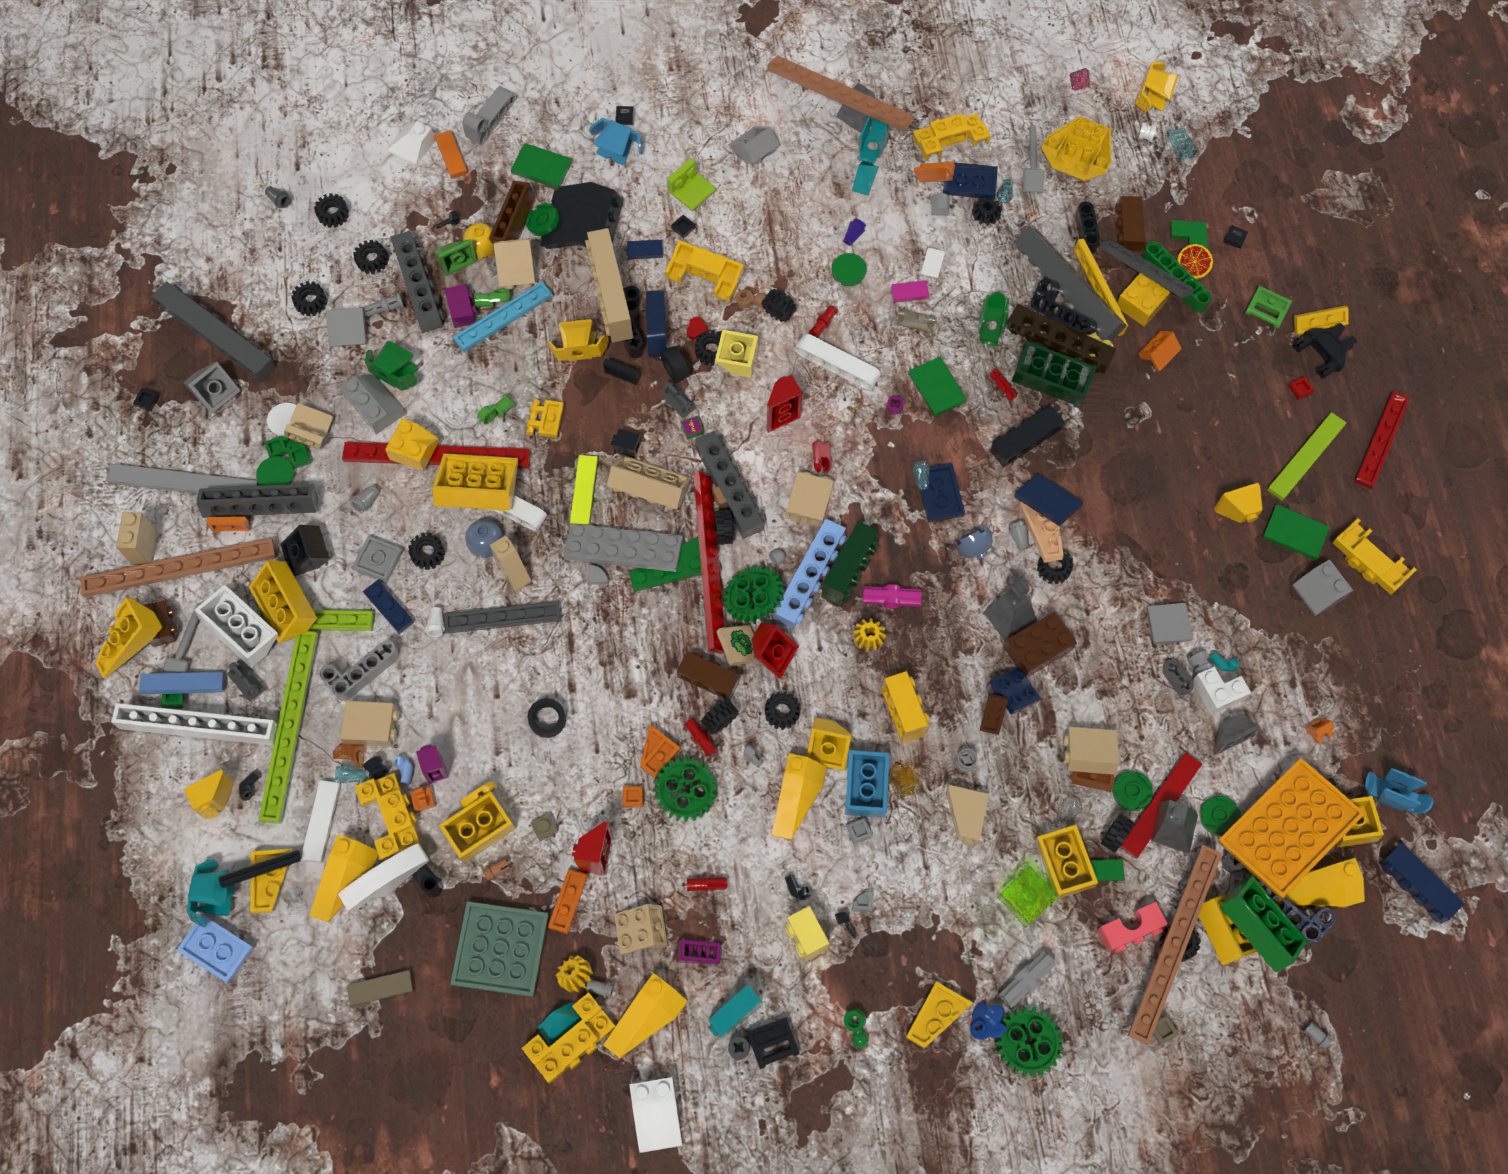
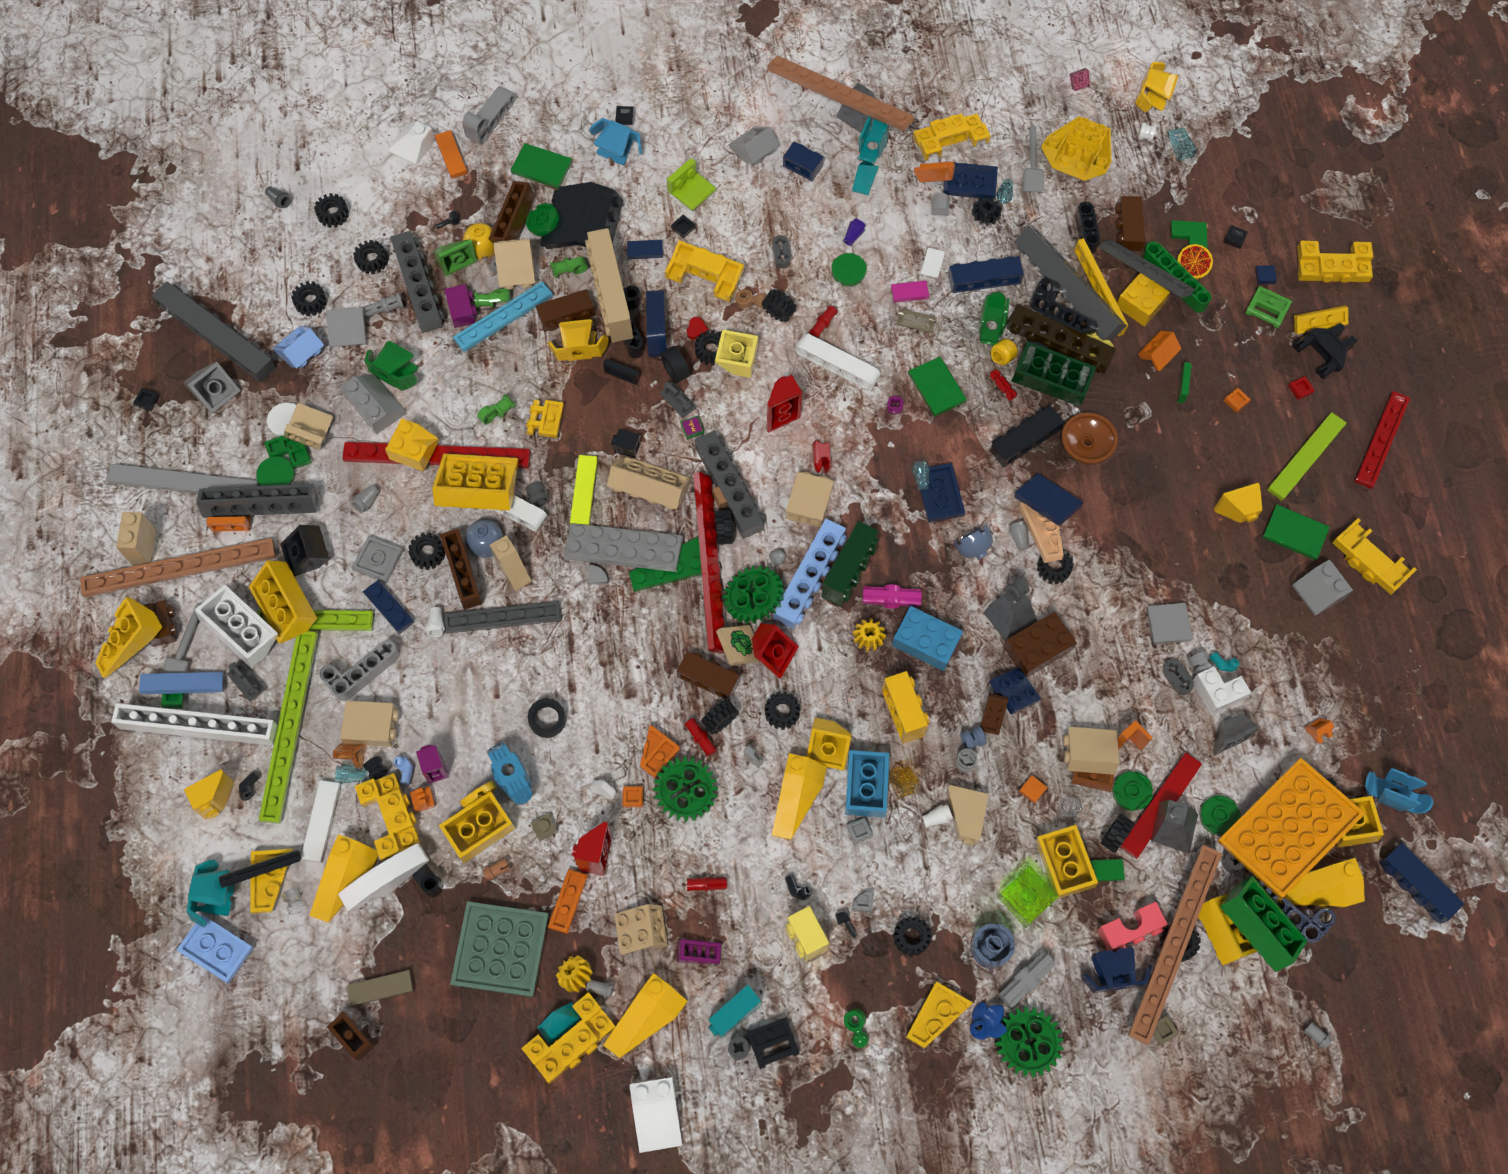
none -> light blue slope [272,326,324,368]
none -> reddish brown brick [327,1012,375,1061]
none -> reddish brown brick [440,529,483,610]
none -> dark azure piece [487,742,532,804]
none -> dark grey wheel [525,481,549,507]
none -> reddish brown brick [535,289,595,332]
none -> bright green connector [550,256,588,278]
none -> white tile [590,780,616,800]
none -> dark grey beam [772,235,791,269]
none -> dark blue brick [783,142,824,181]
none -> dark azure brick [892,606,963,671]
none -> black tyre [893,916,932,956]
none -> white cone [922,804,953,828]
none -> dark blue brick [948,256,1024,293]
none -> sand blue wheel [960,726,986,749]
none -> sand blue brick [970,924,1015,970]
none -> yellow head [990,339,1018,366]
none -> orange tile [1019,775,1048,804]
none -> dark orange dish [1061,412,1118,464]
none -> dark blue piece [1081,947,1152,993]
none -> orange panel [1117,720,1153,751]
none -> green tile [1177,362,1192,403]
none -> orange tile [1223,387,1251,413]
none -> dark blue tile [1255,265,1277,284]
none -> yellow bracket [1297,241,1373,283]

